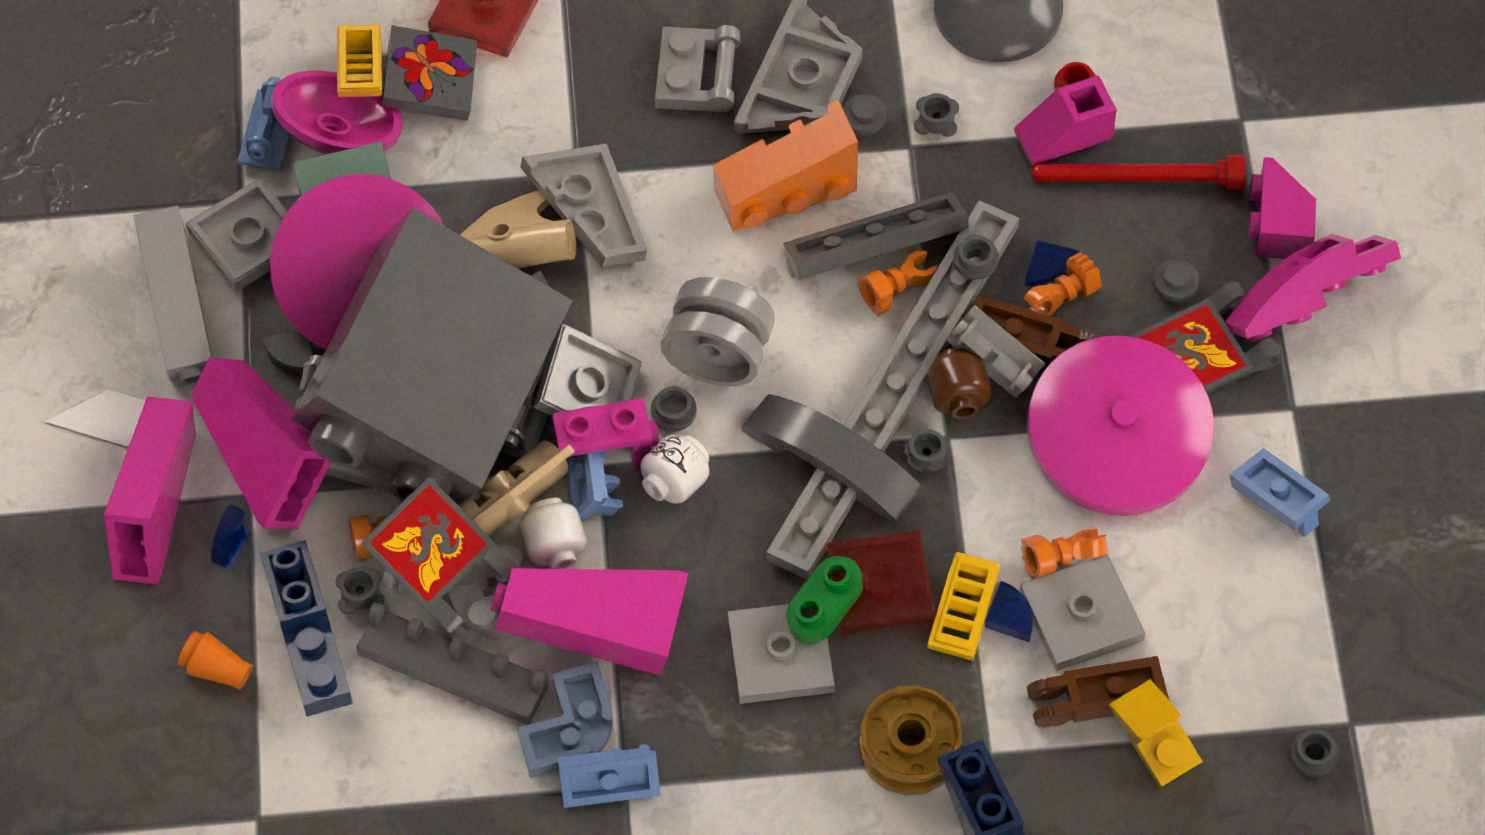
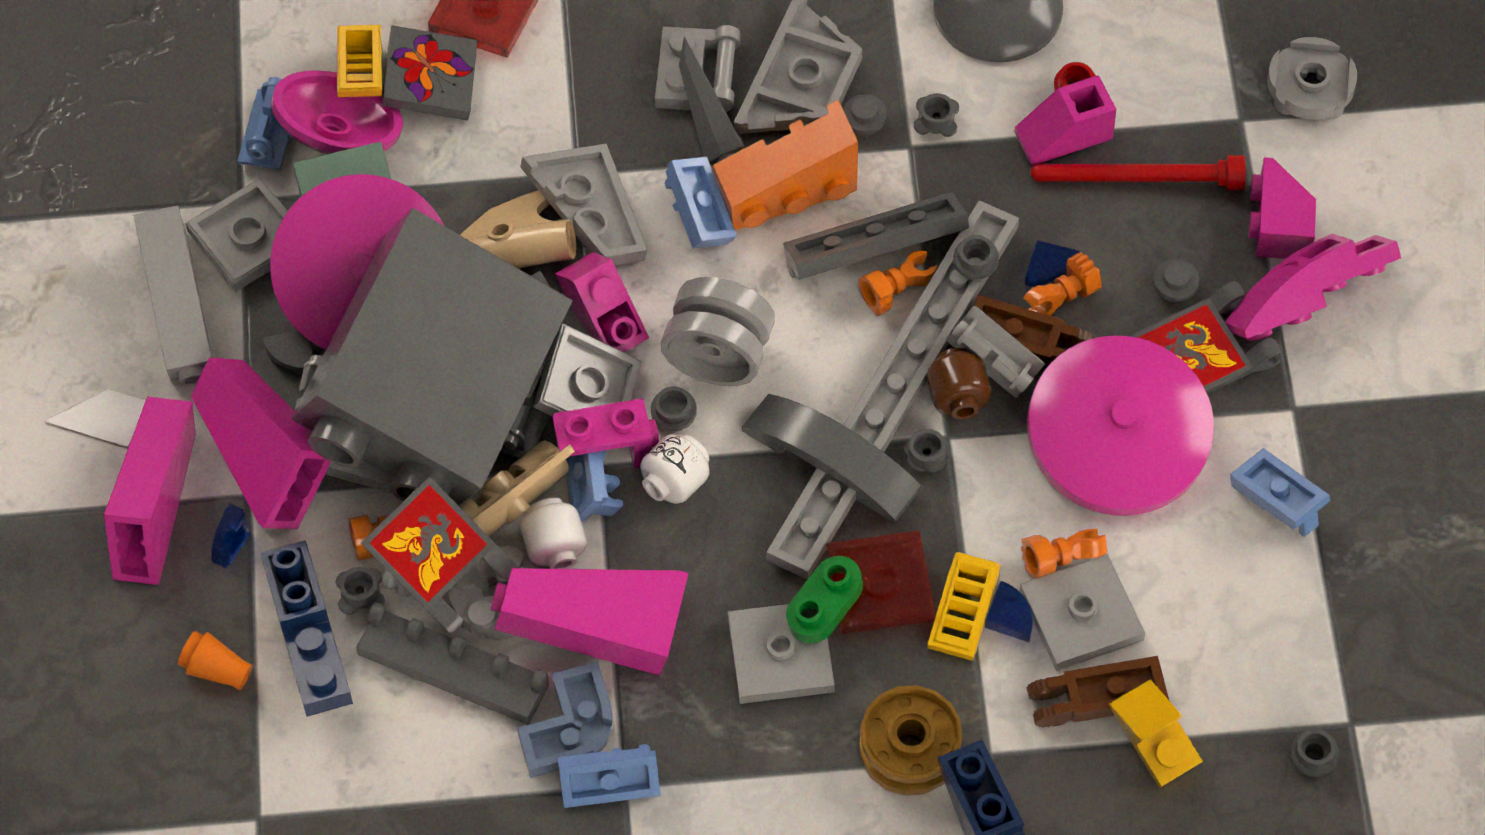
none -> dark pink slope [555,252,649,352]
none -> medium blue plate [665,157,737,249]
none -> dark grey bar [679,36,745,165]
none -> light grey plate [1267,37,1357,120]

